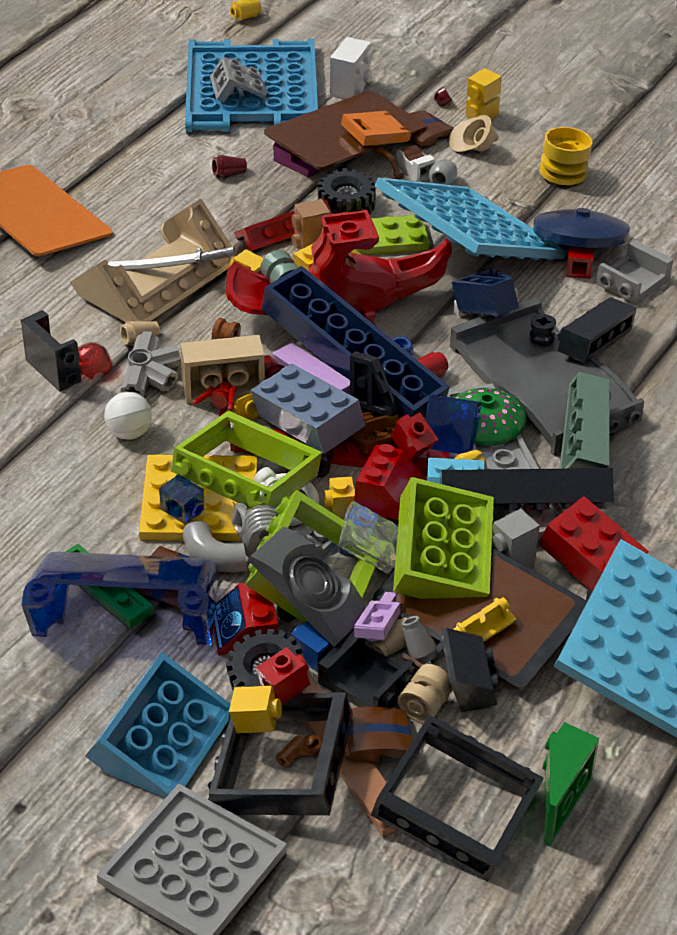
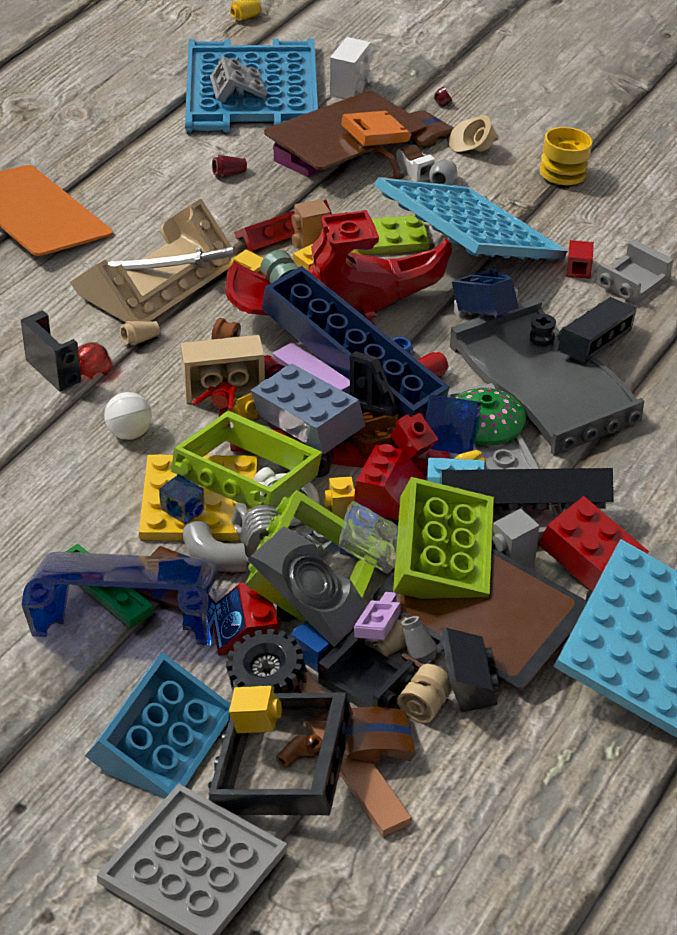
light grey piece [121,331,182,397] -> none
red brick [256,647,310,705] -> none
black bush [318,168,376,215] -> none
black window [371,715,544,882] -> none
yellow hinge [454,597,517,642] -> none
yellow piece [465,68,502,119] -> none
dark blue dish [533,208,630,248] -> none
green slope [542,722,600,847] -> none
sand green wedge [560,372,611,468] -> none

